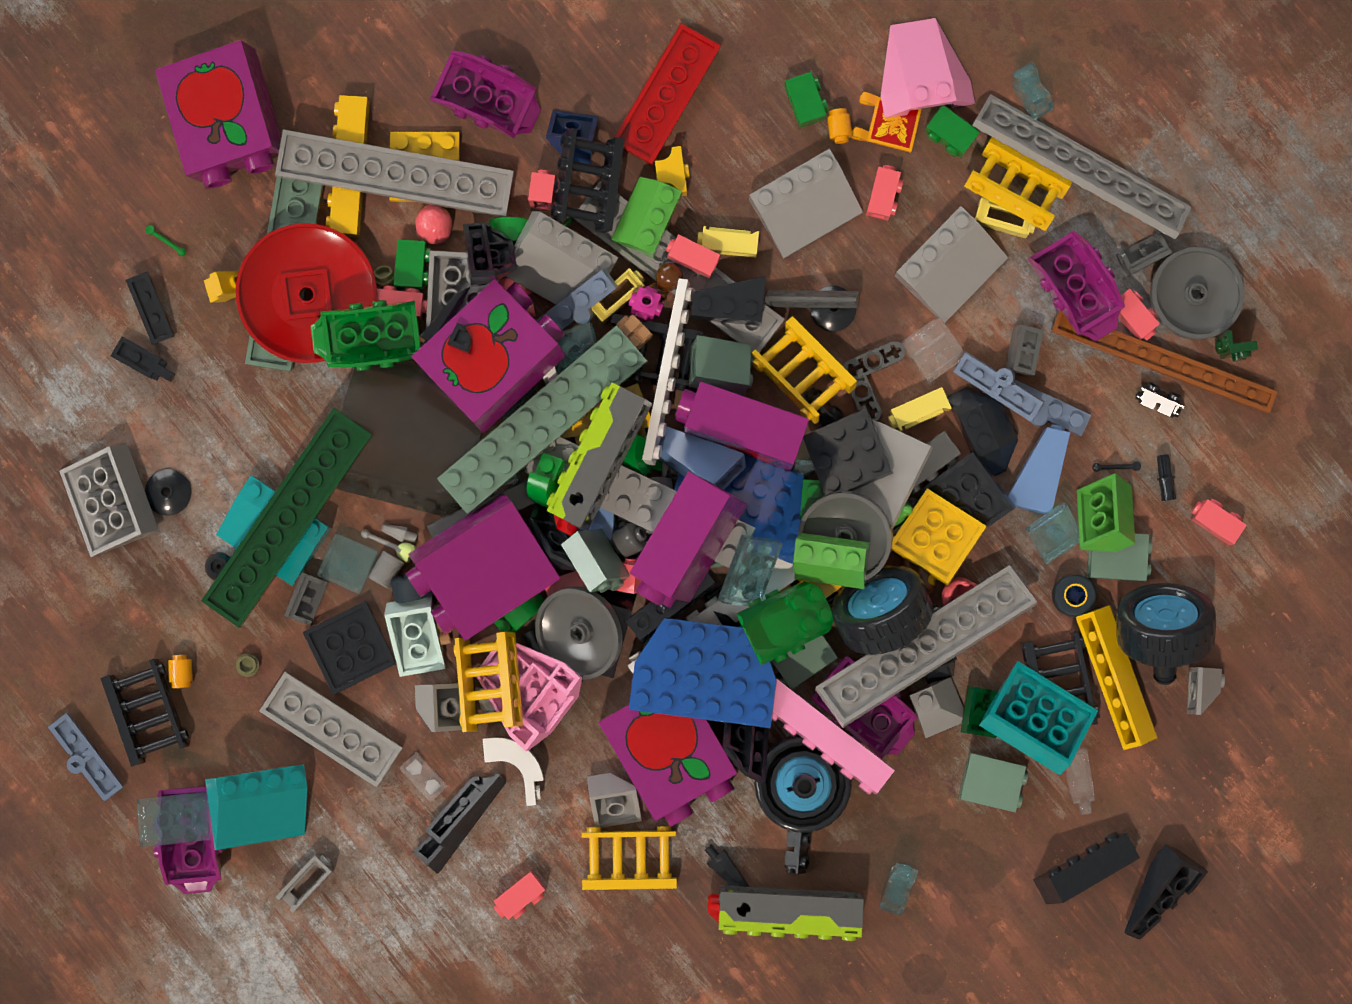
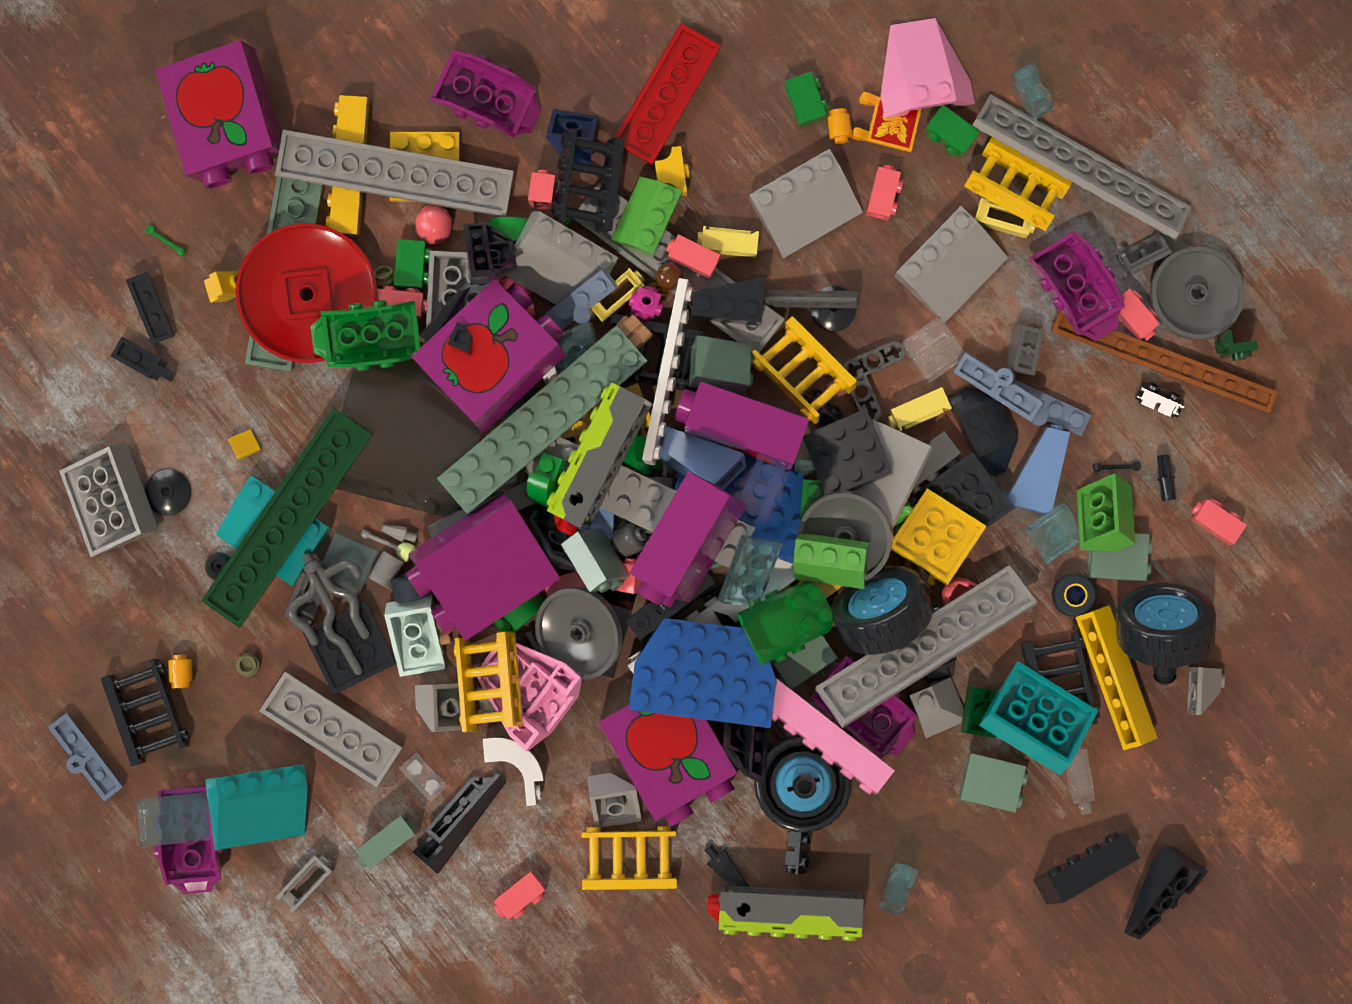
none -> yellow slope [228,429,261,460]
none -> dark grey plant [288,553,370,675]
none -> sand green brick [356,813,420,870]

